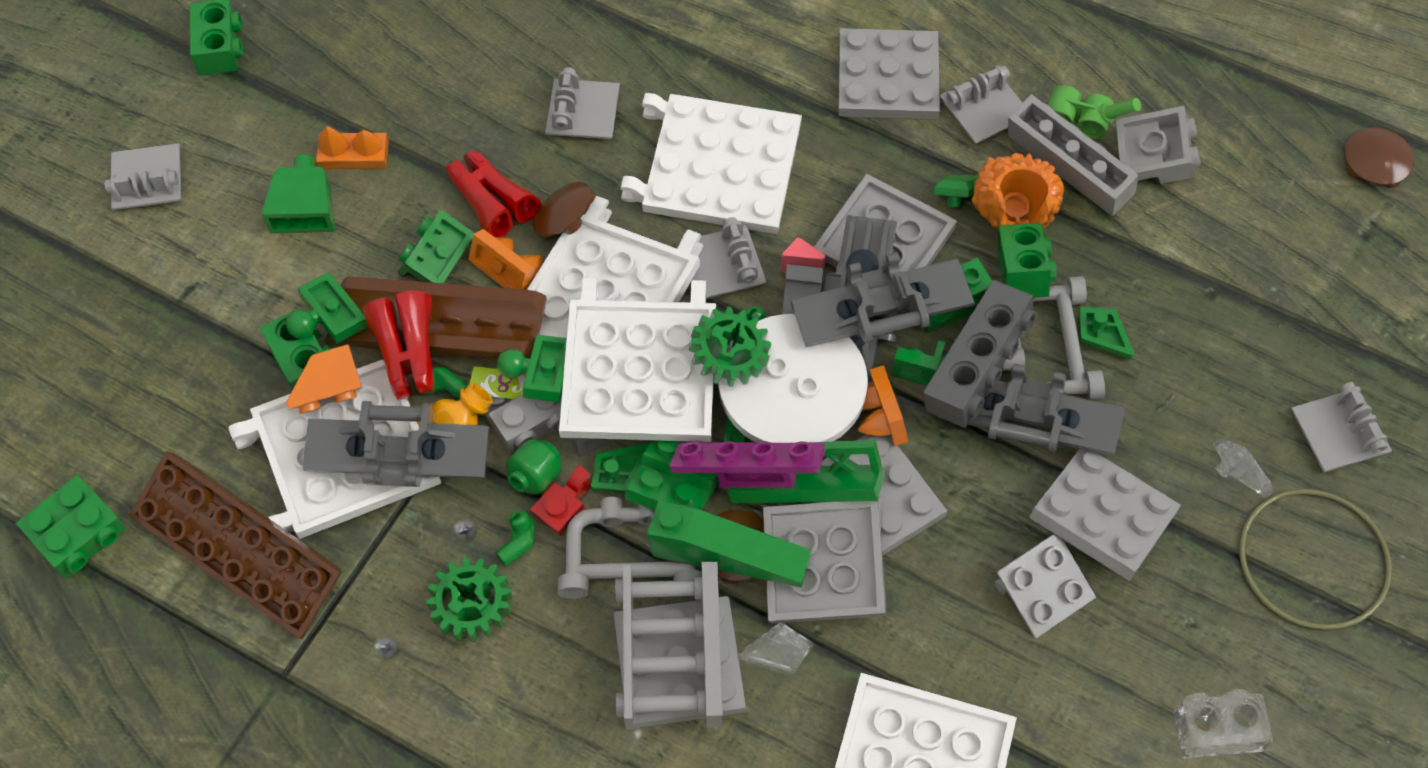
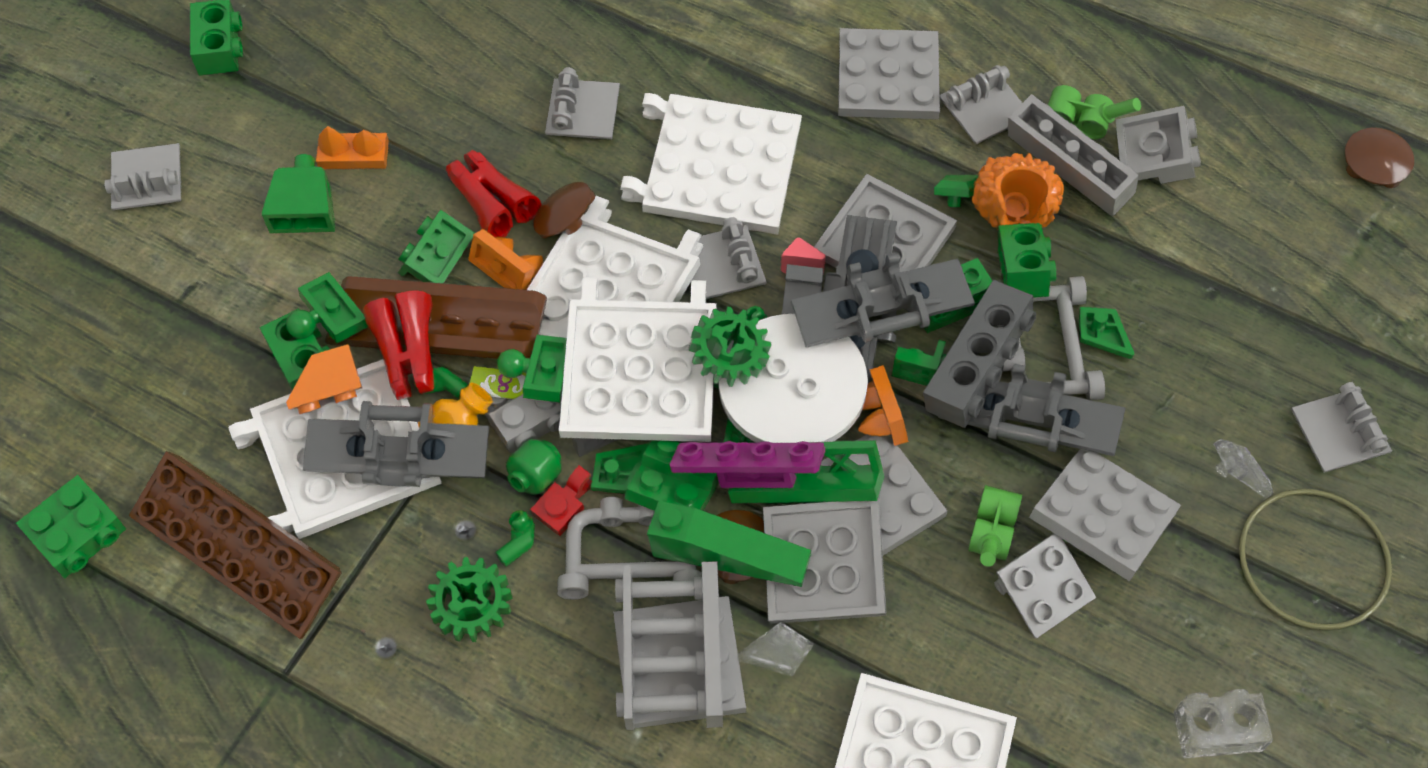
none -> bright green beam [968,485,1022,566]

